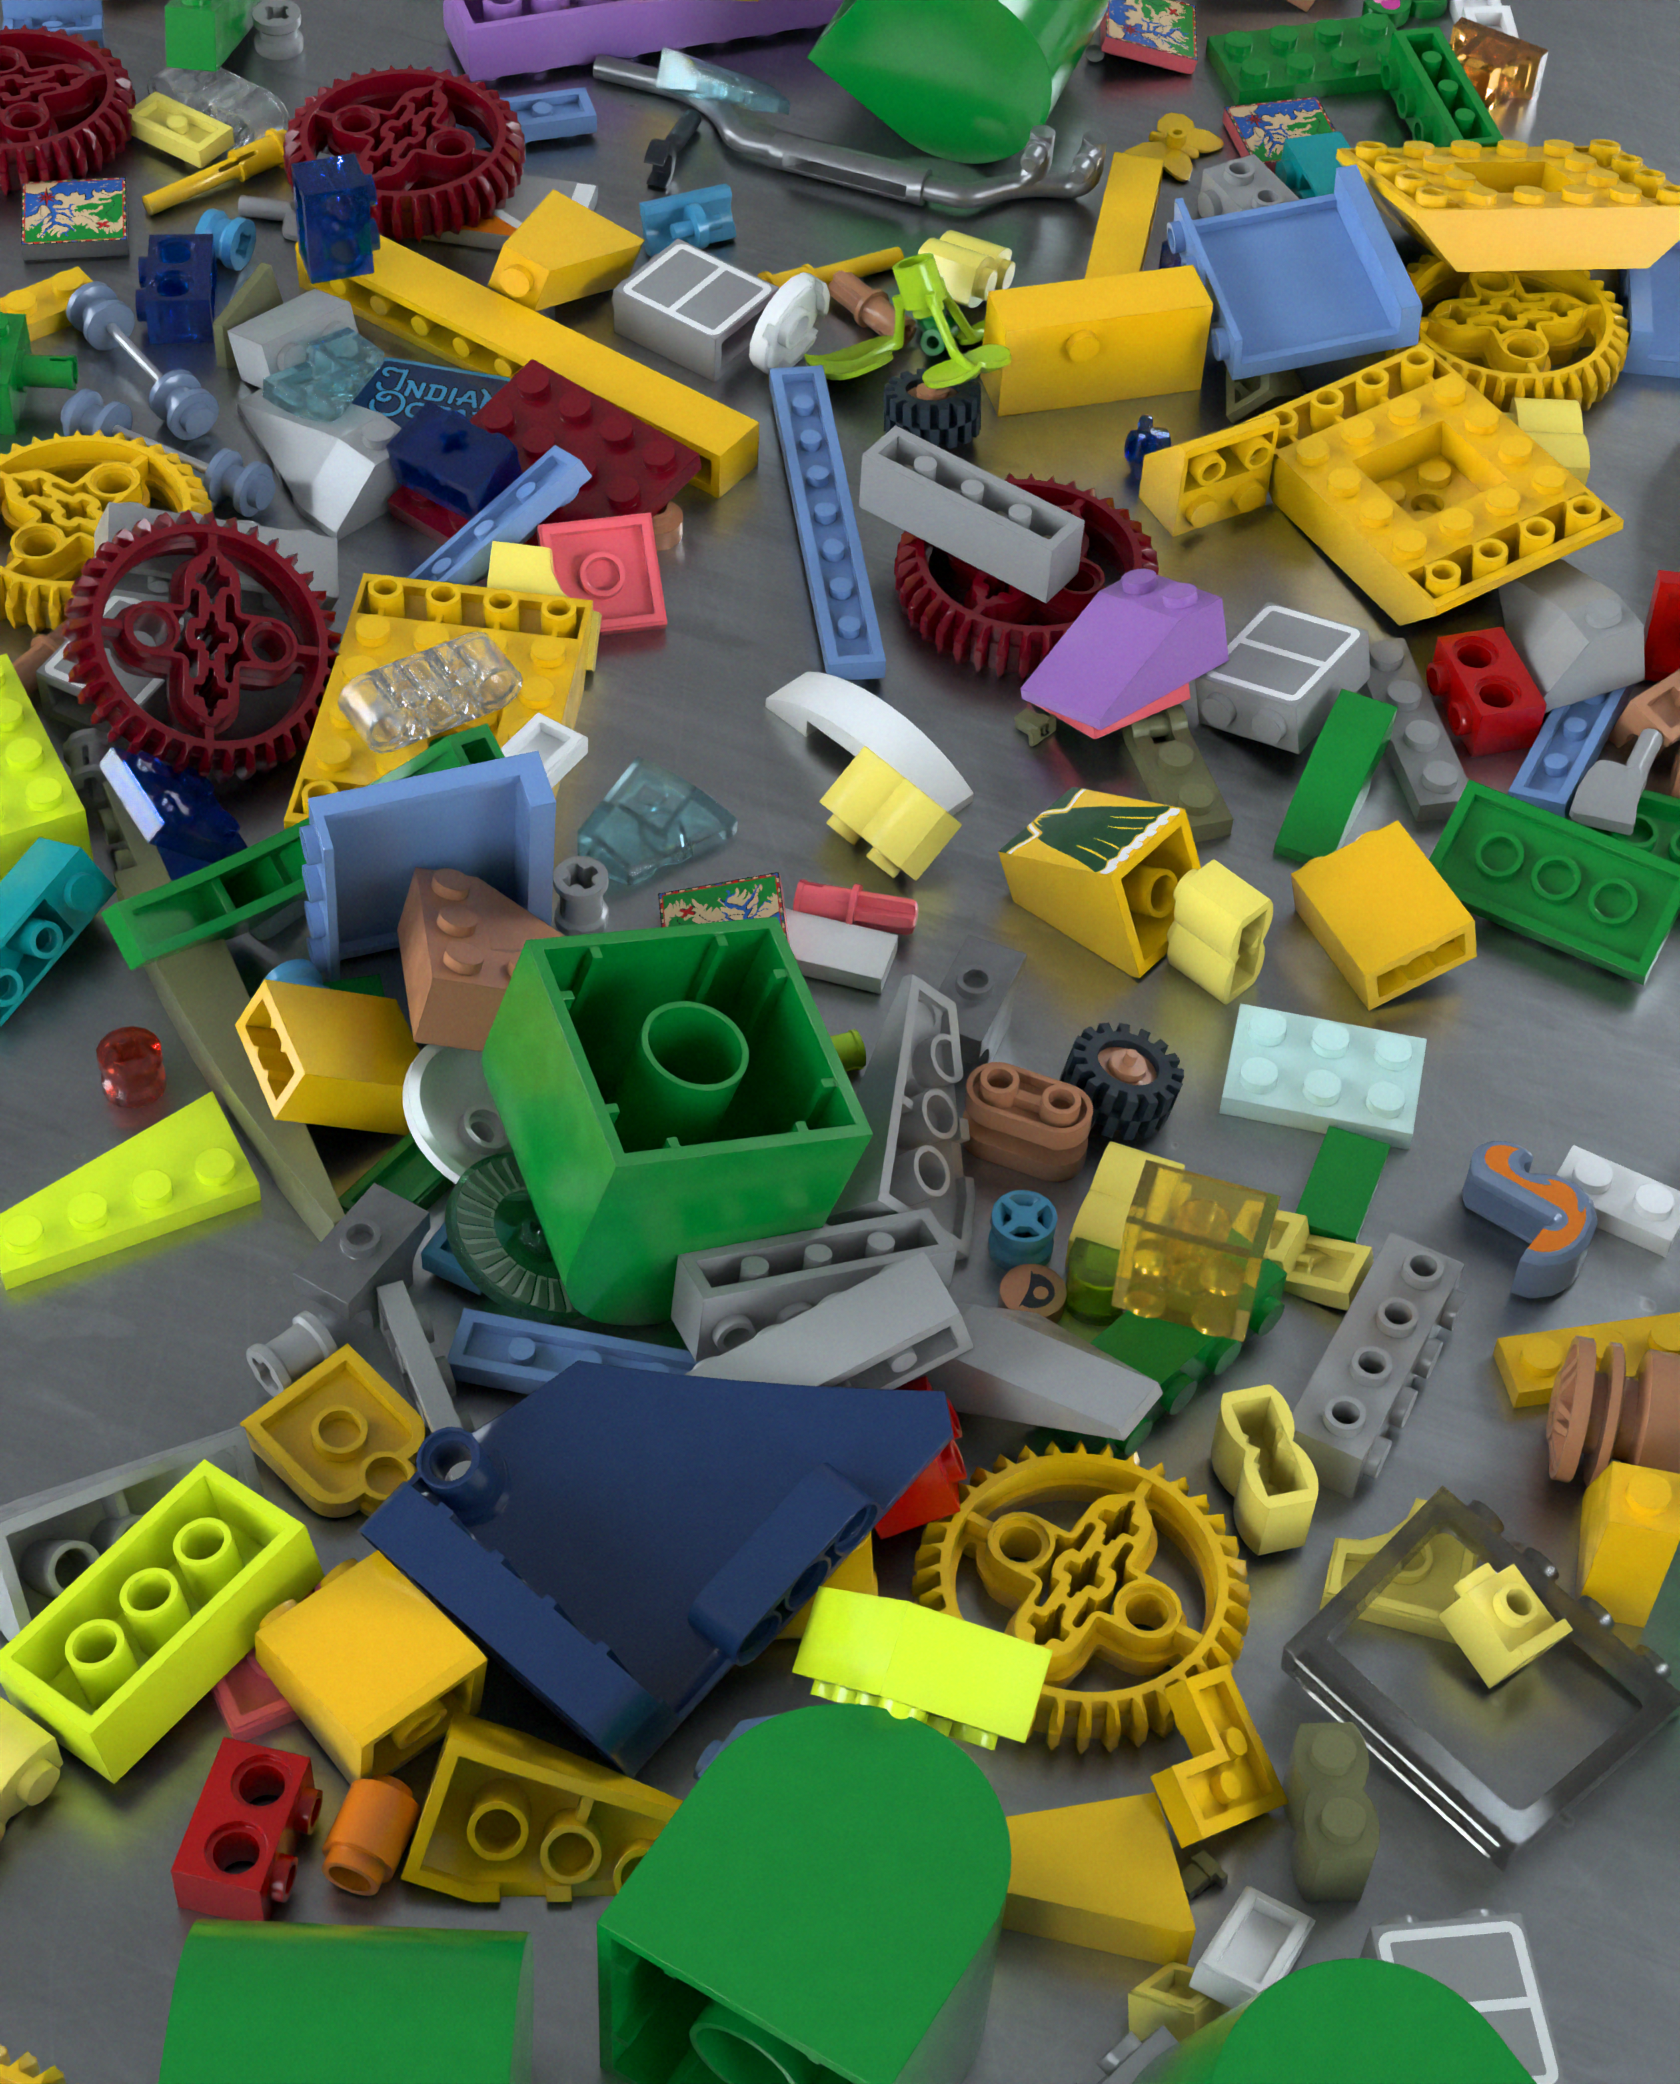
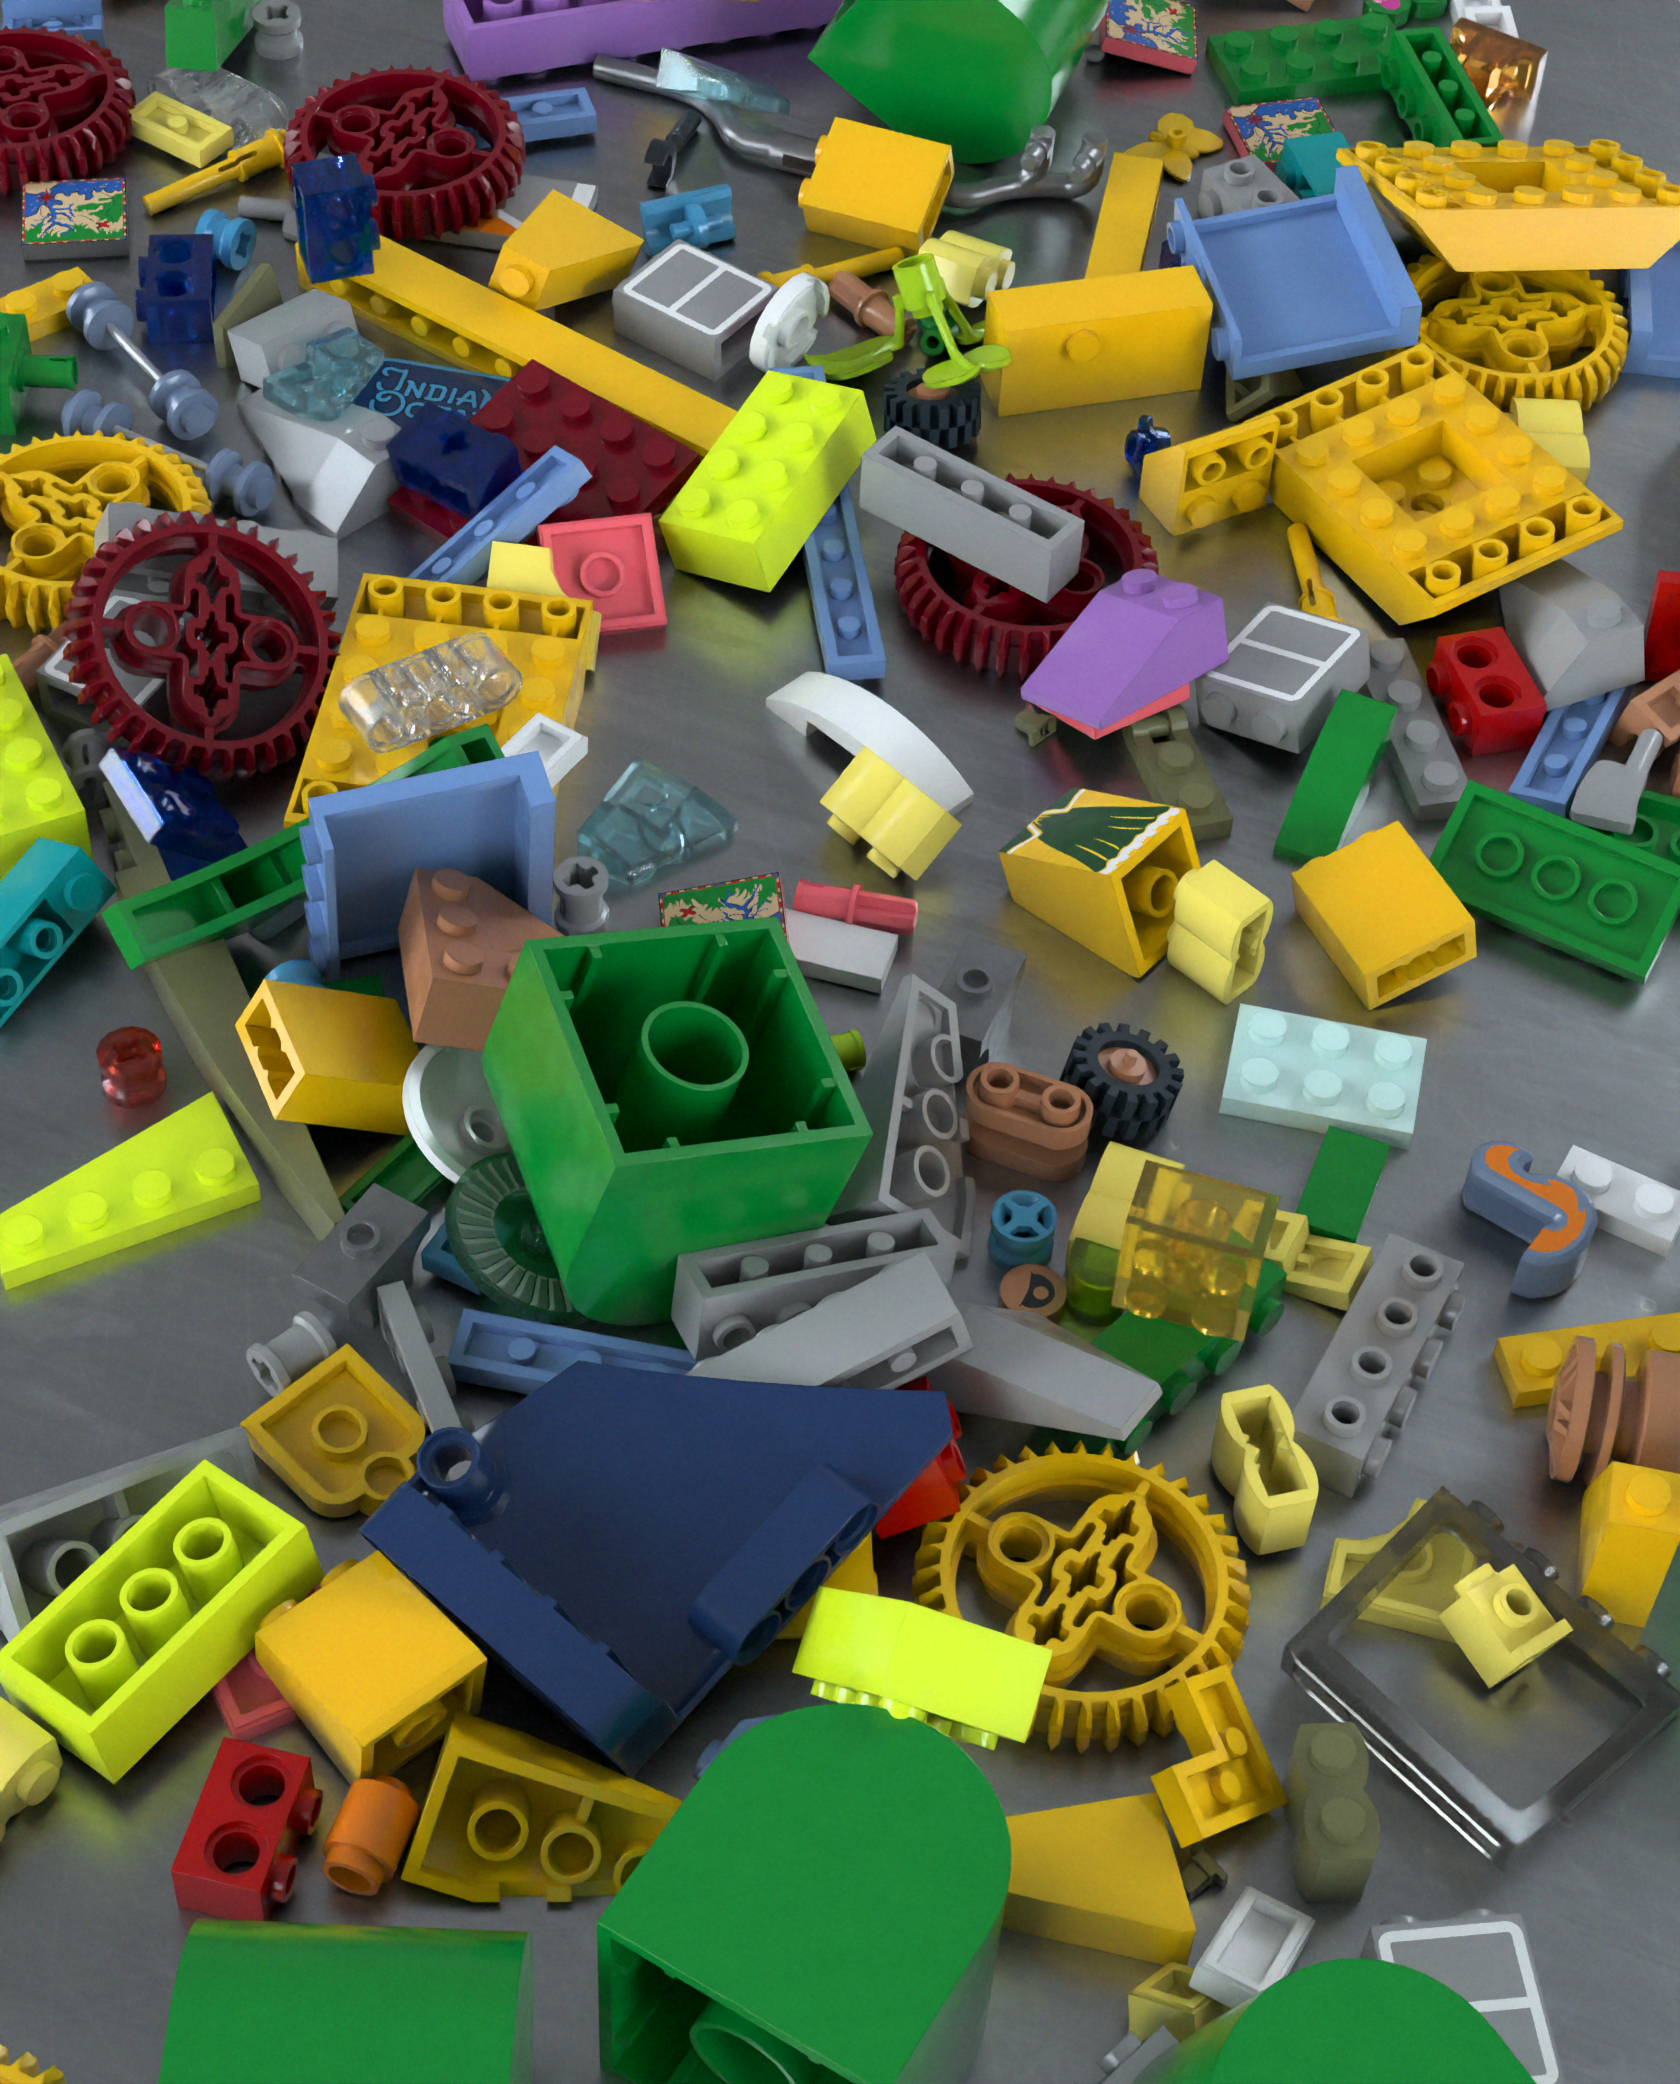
none -> neon yellow brick [658,370,877,593]
none -> yellow brick [798,117,955,257]
none -> yellow pin [1286,523,1346,624]

